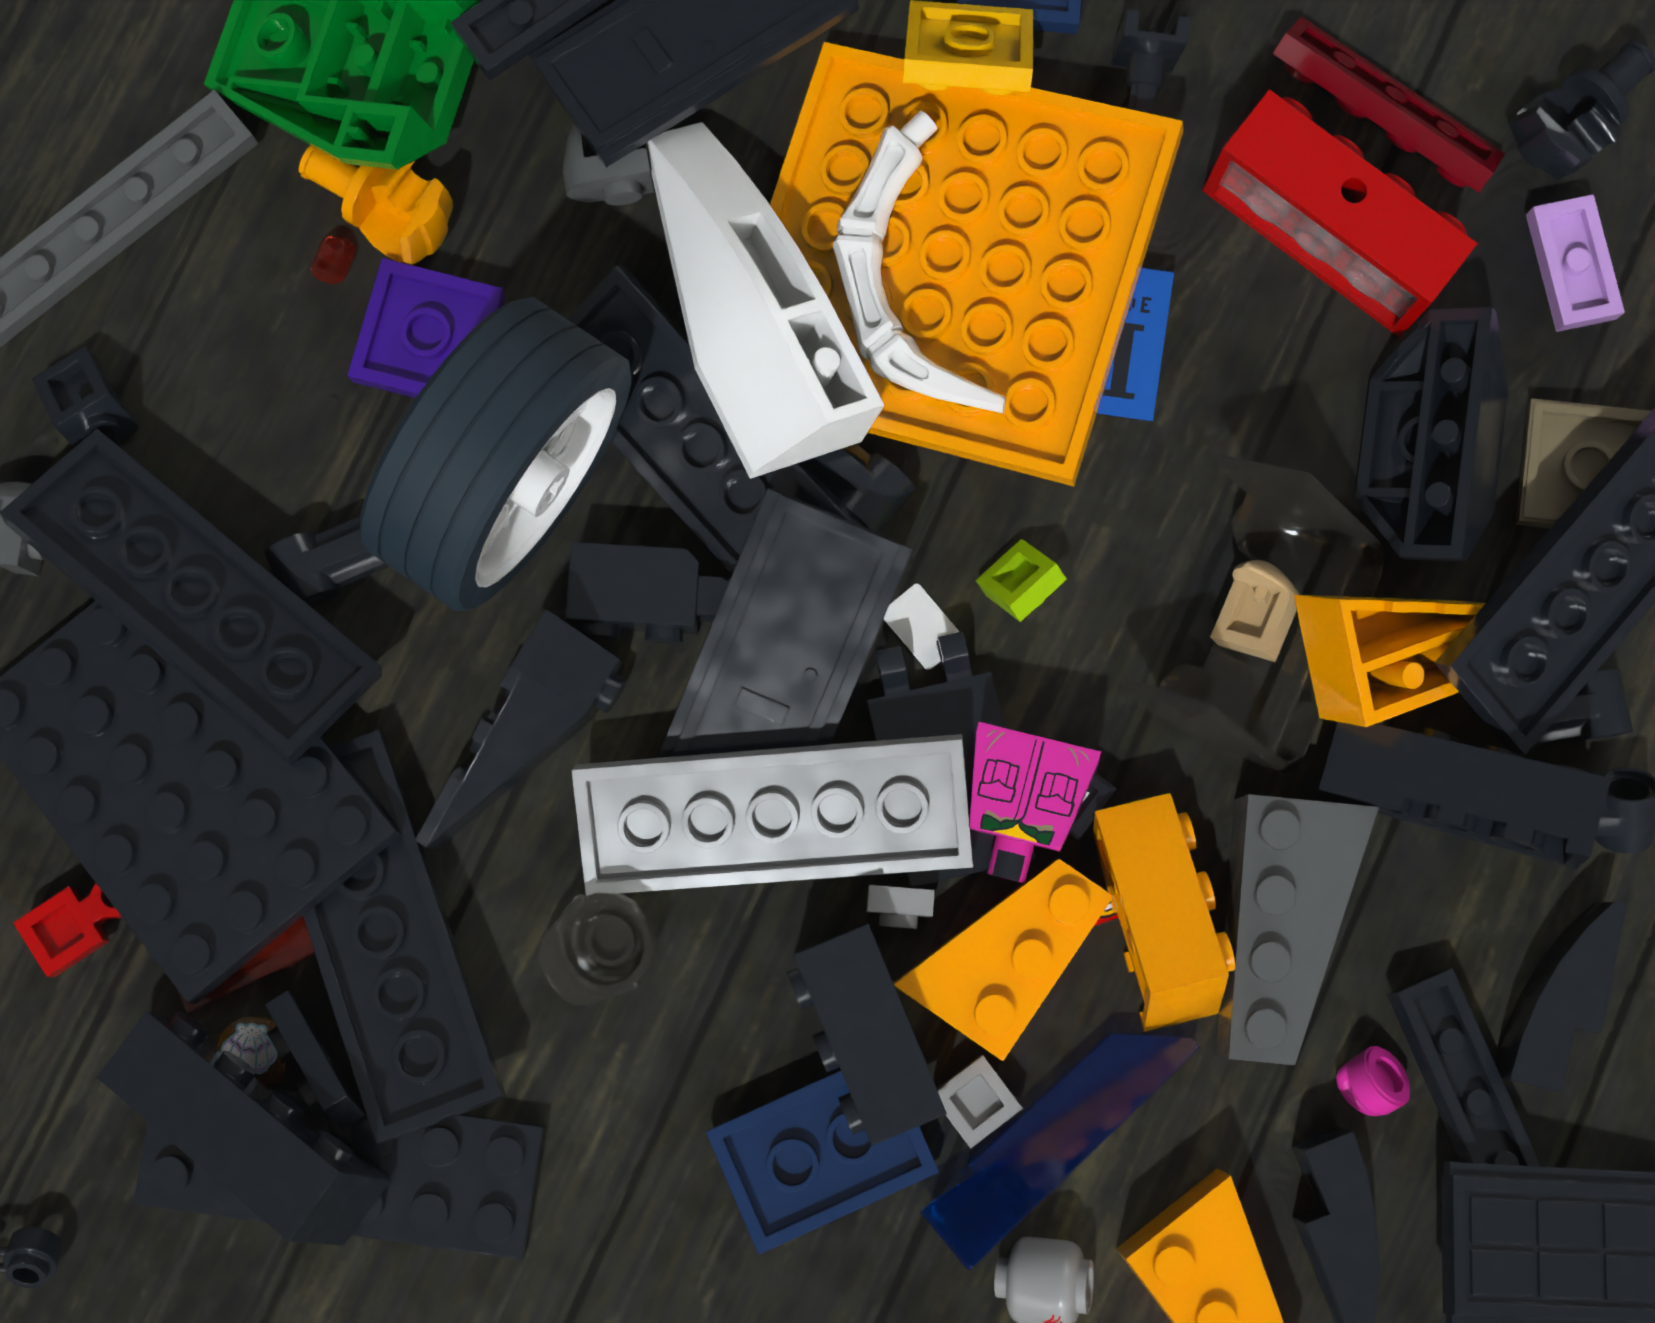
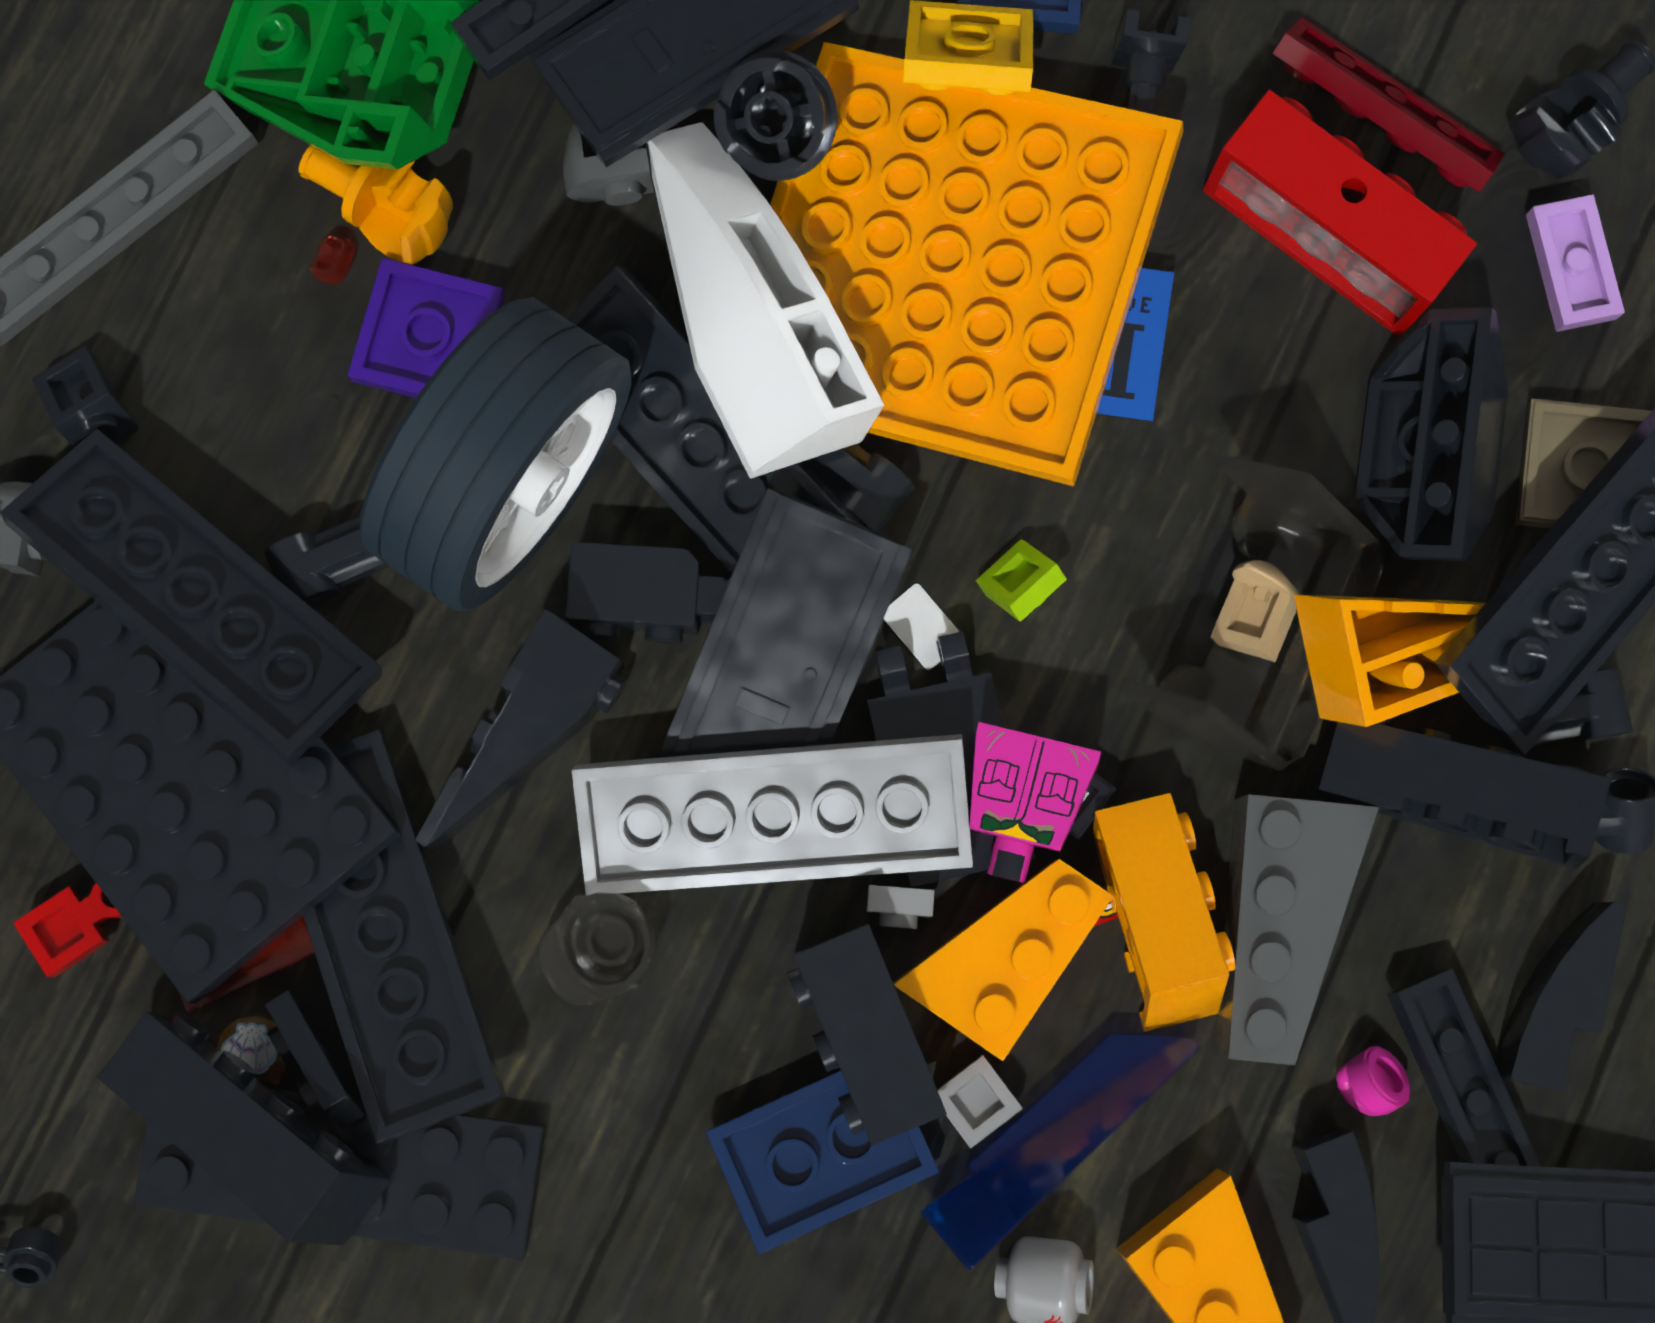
white animal [833,110,1006,413] -> none
none -> black cone [714,50,837,181]

